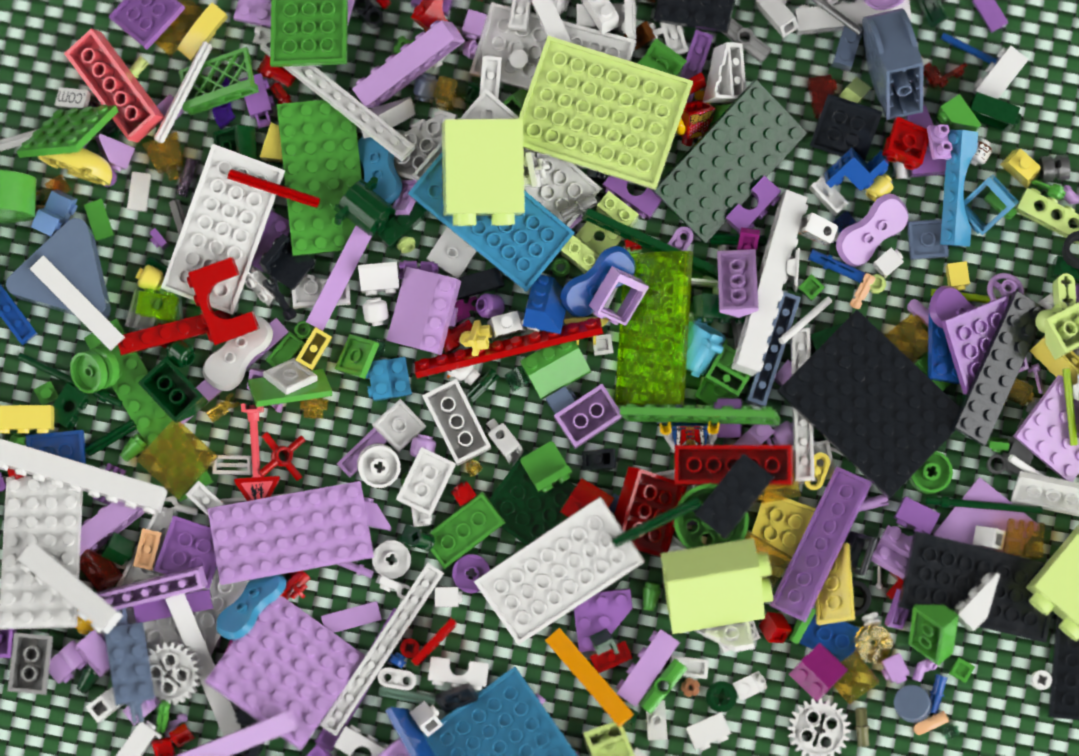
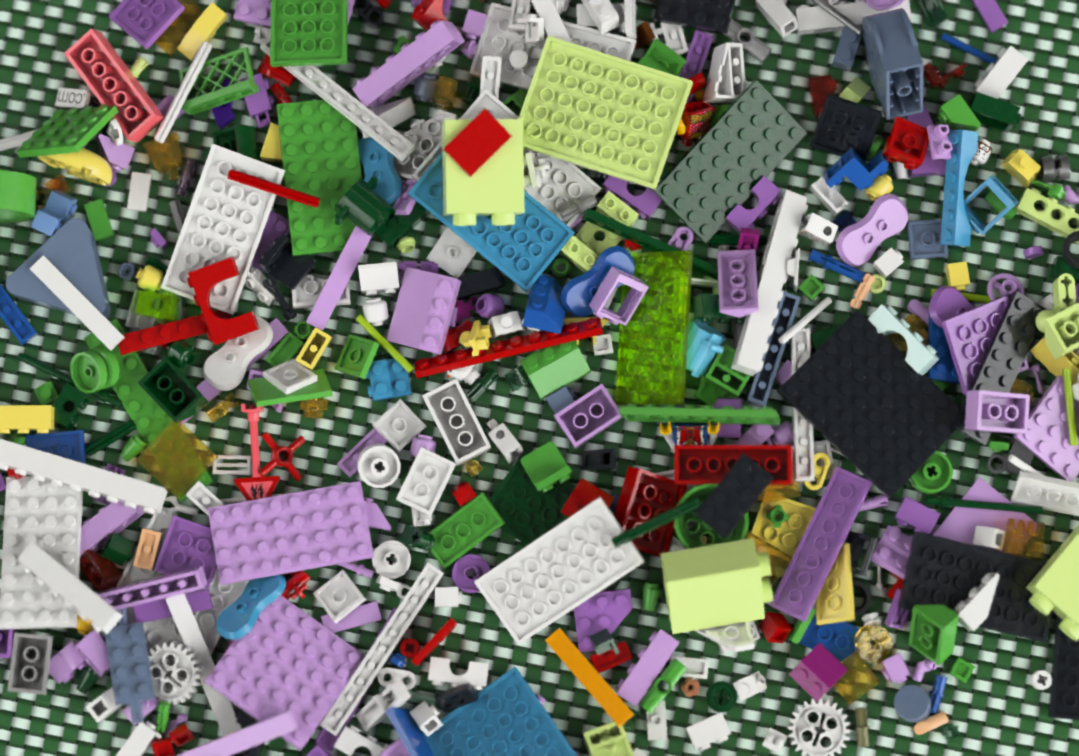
none -> white tile [106,119,123,146]
none -> sand blue plate [118,263,137,281]
none -> white plate [313,570,366,623]
none -> lime bar [355,314,414,373]
none -> white slope [356,680,411,732]
none -> red tile [443,108,512,177]
none -> white bracket [518,14,544,42]
none -> white tile [762,728,788,754]
none -> bright green plate [766,505,789,528]
none -> light aqua arch [868,304,939,375]
none -> bright green tile [869,137,884,156]
none -> lavender brick [965,390,1030,434]
none -> medium lavender tile [1024,246,1044,259]

